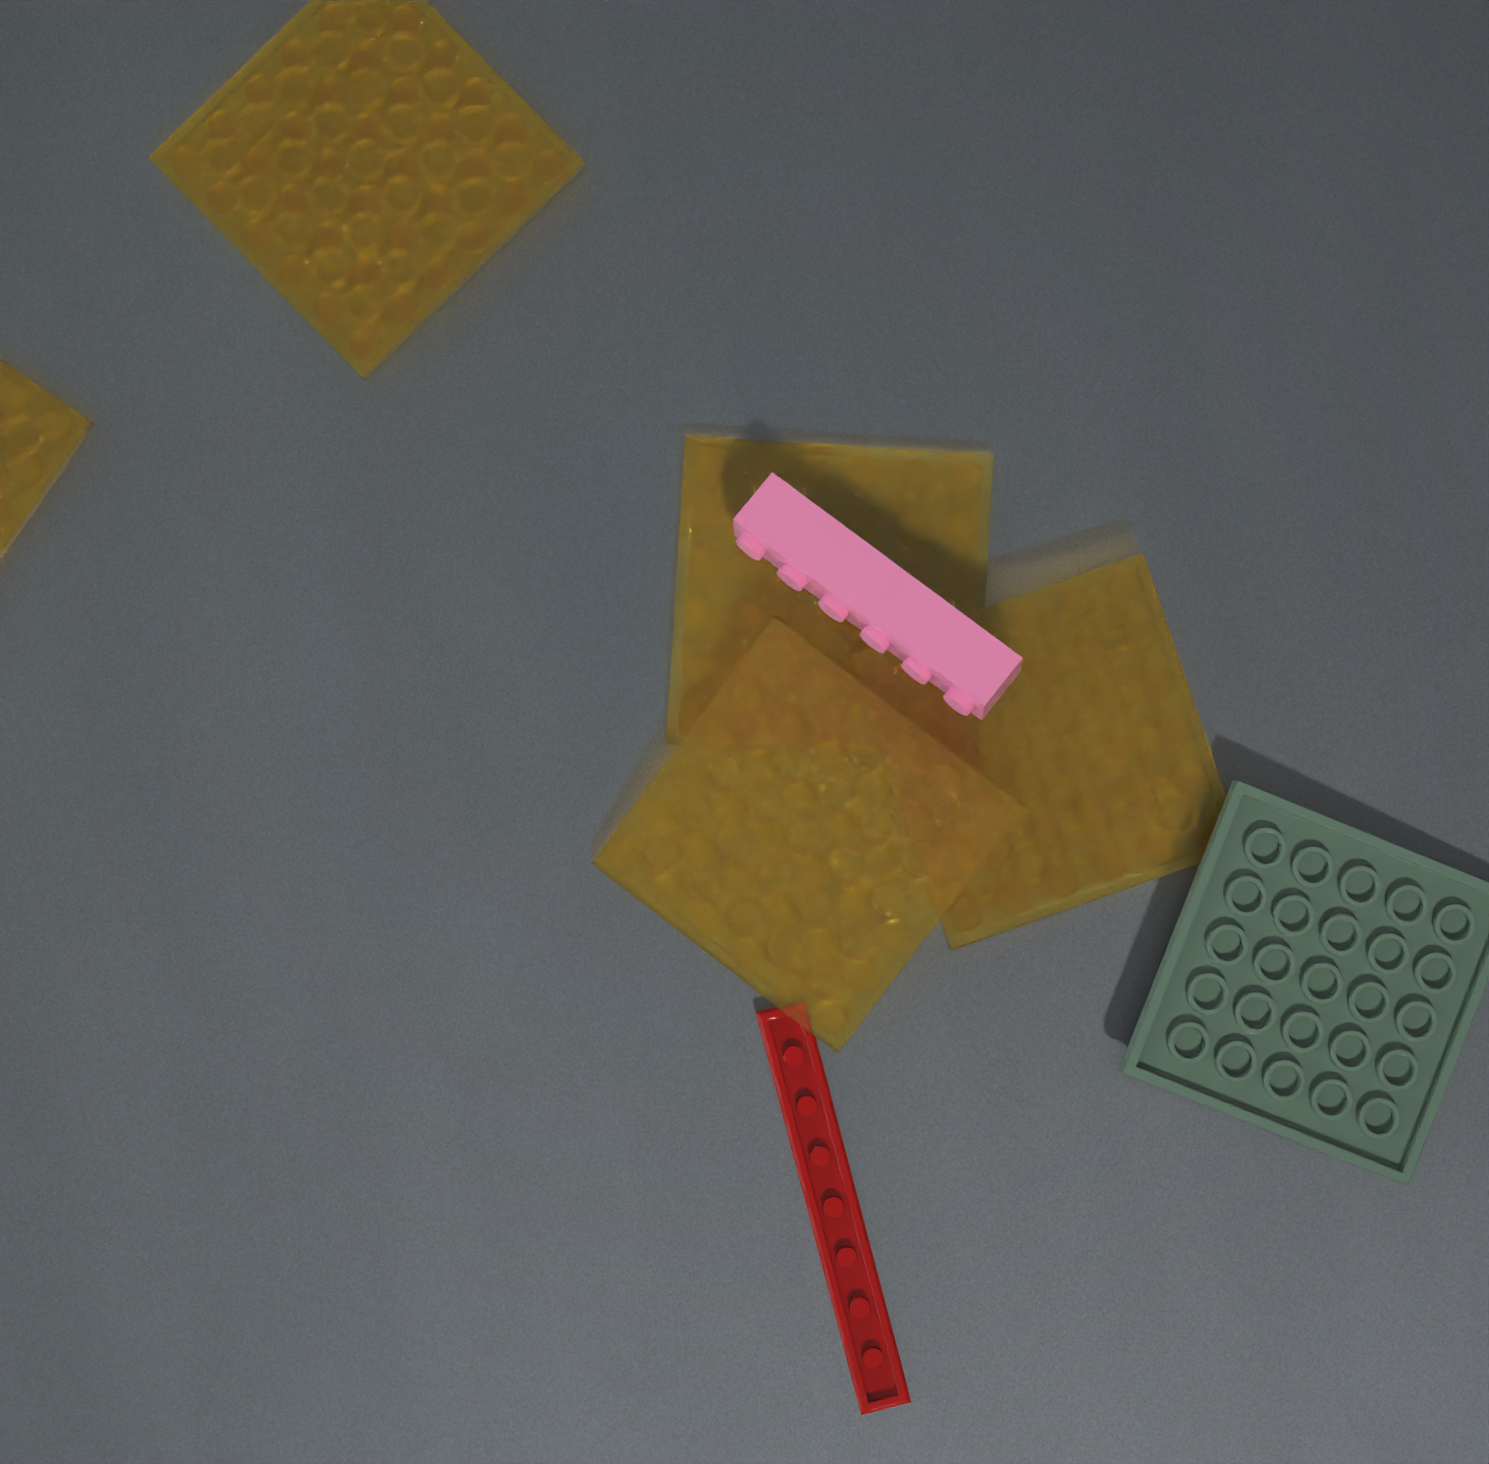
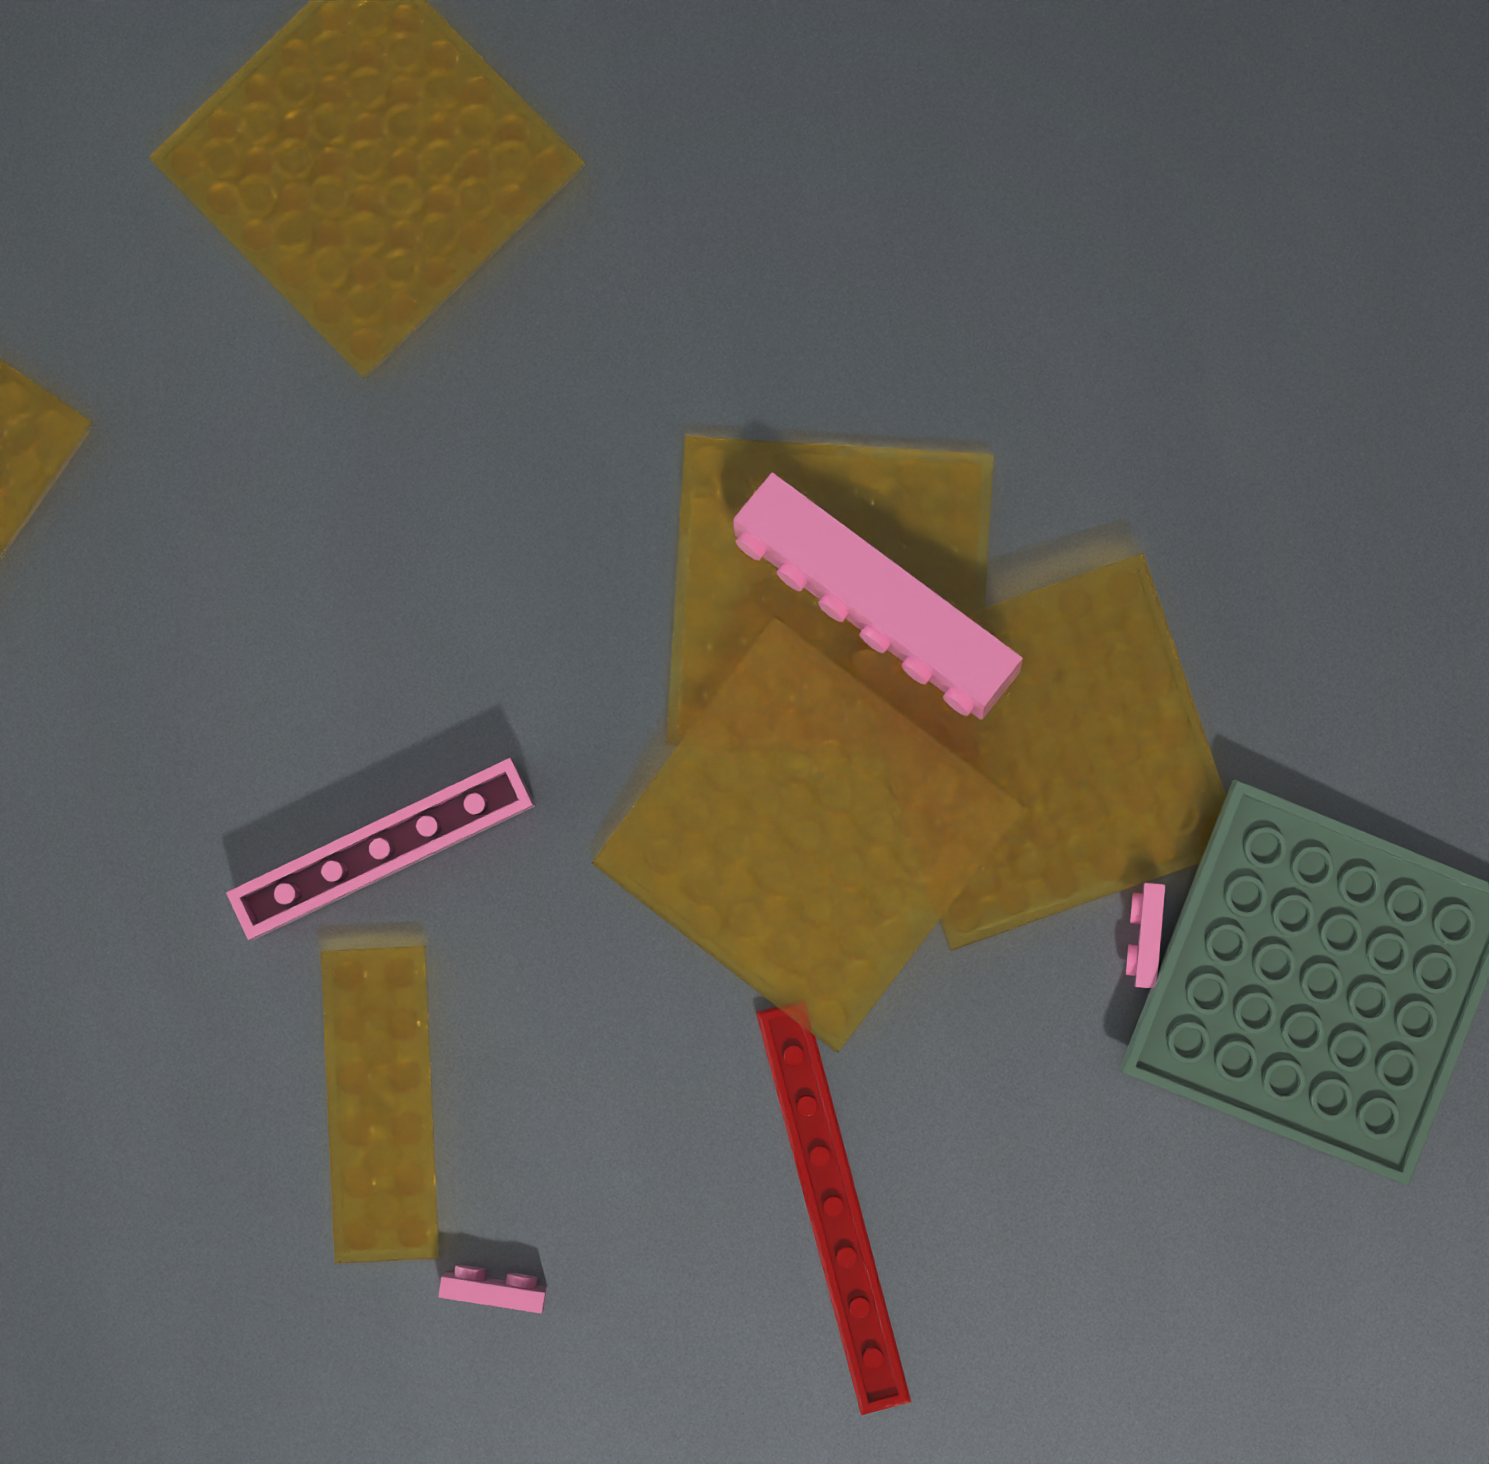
none -> bright pink brick [226,758,536,940]
none -> clear yellow plate [321,946,440,1264]
none -> bright pink plate [438,1265,548,1314]
none -> bright pink plate [1126,883,1165,989]

